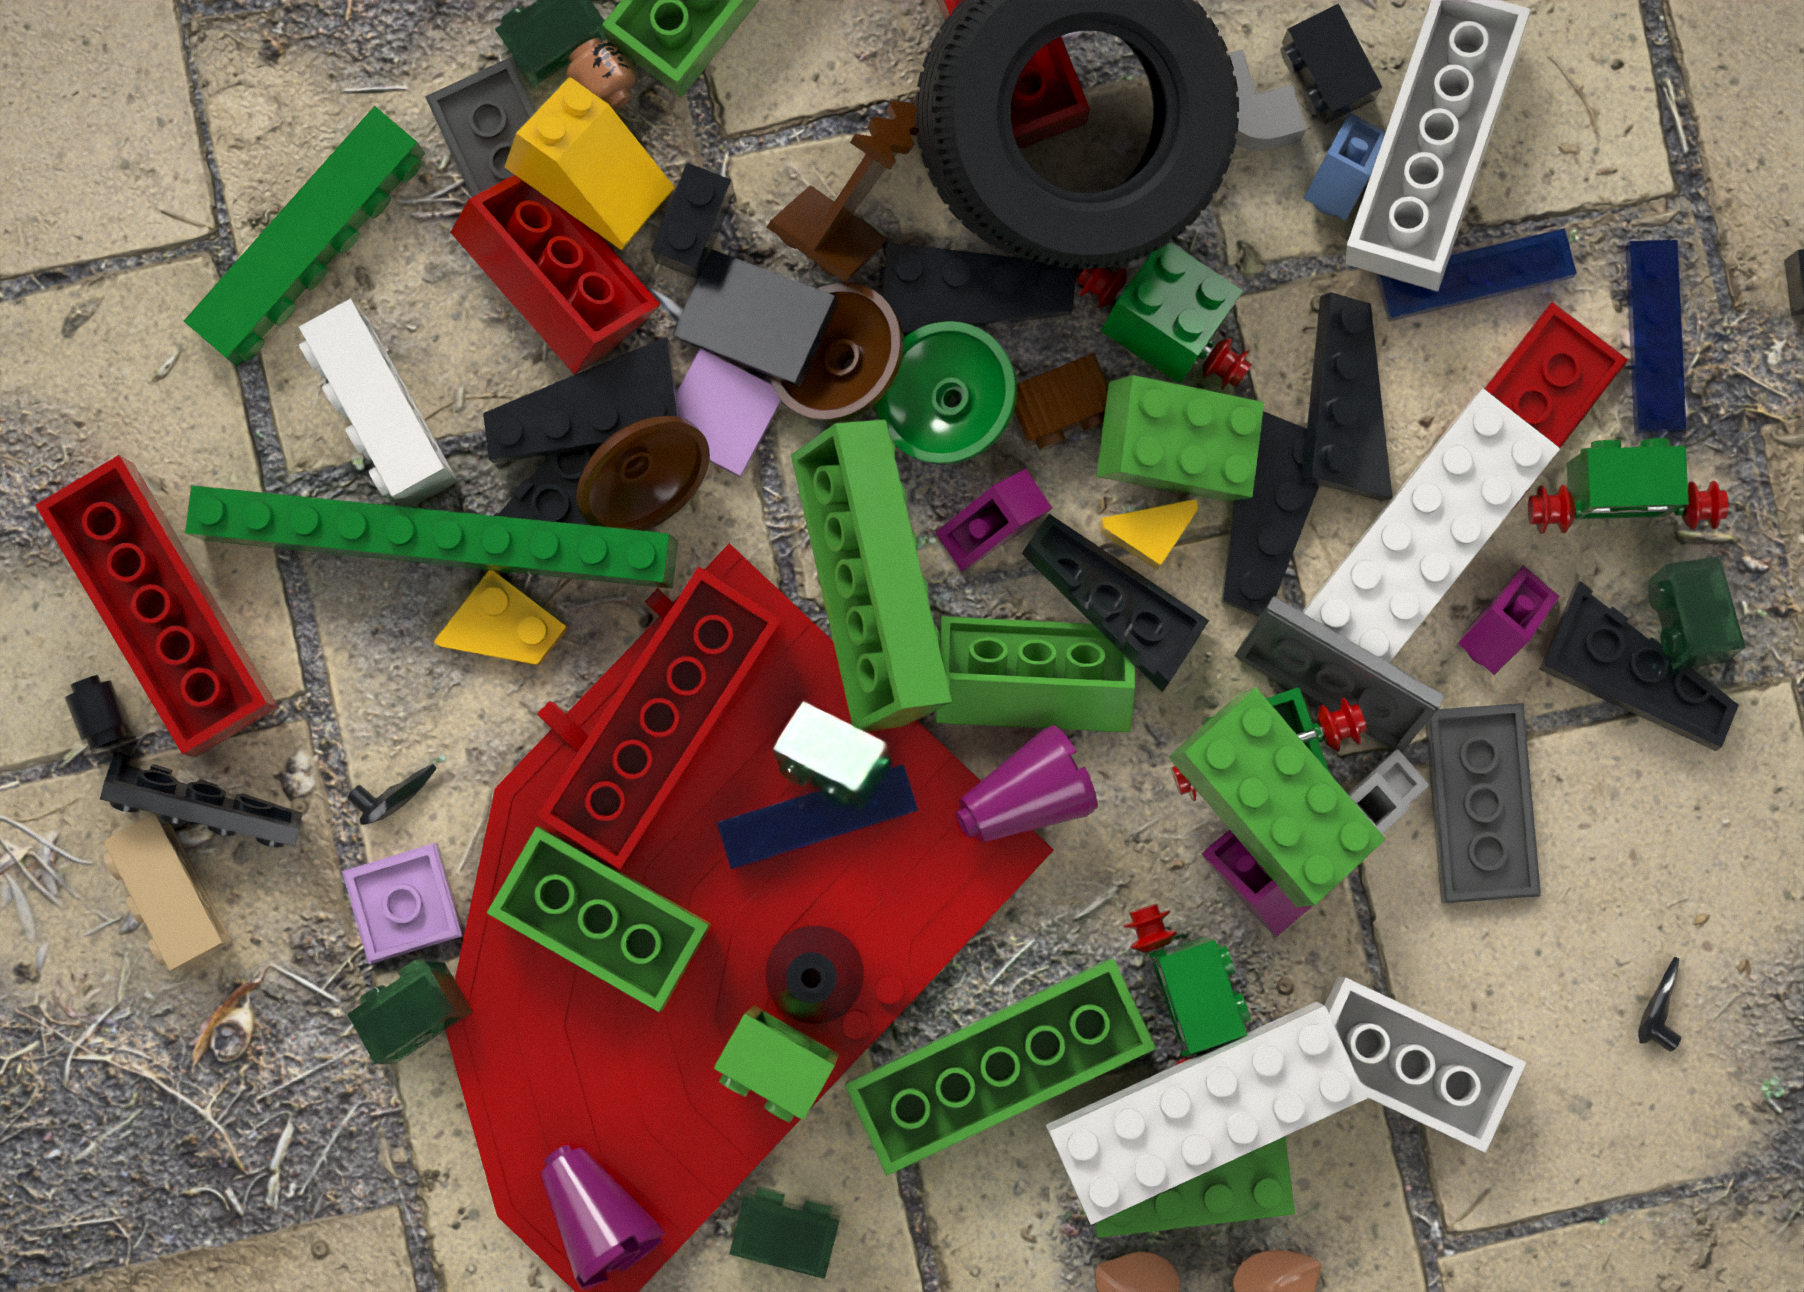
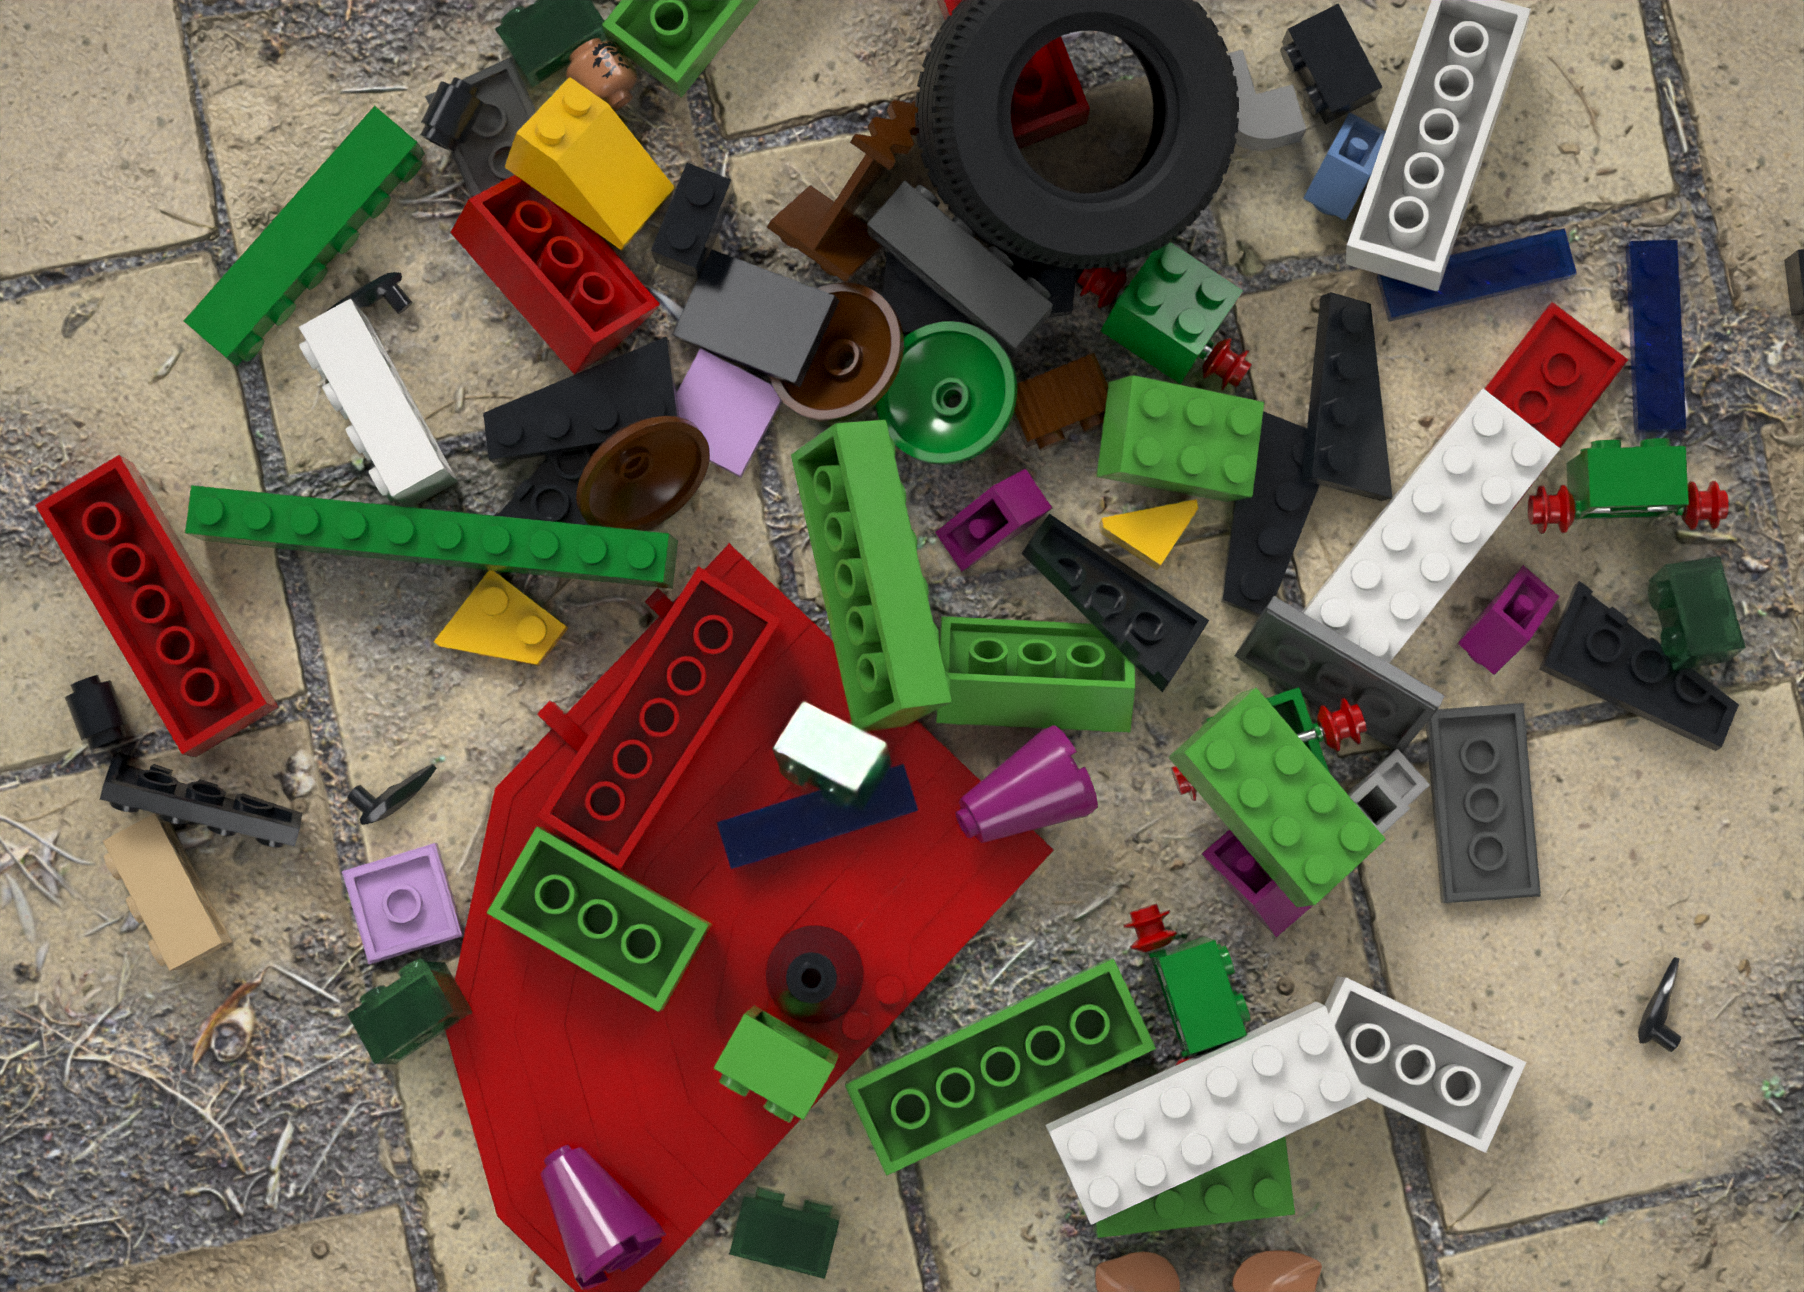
none -> black bar [324,272,413,314]
none -> black brick [420,77,484,153]
none -> dark grey brick [867,181,1053,357]

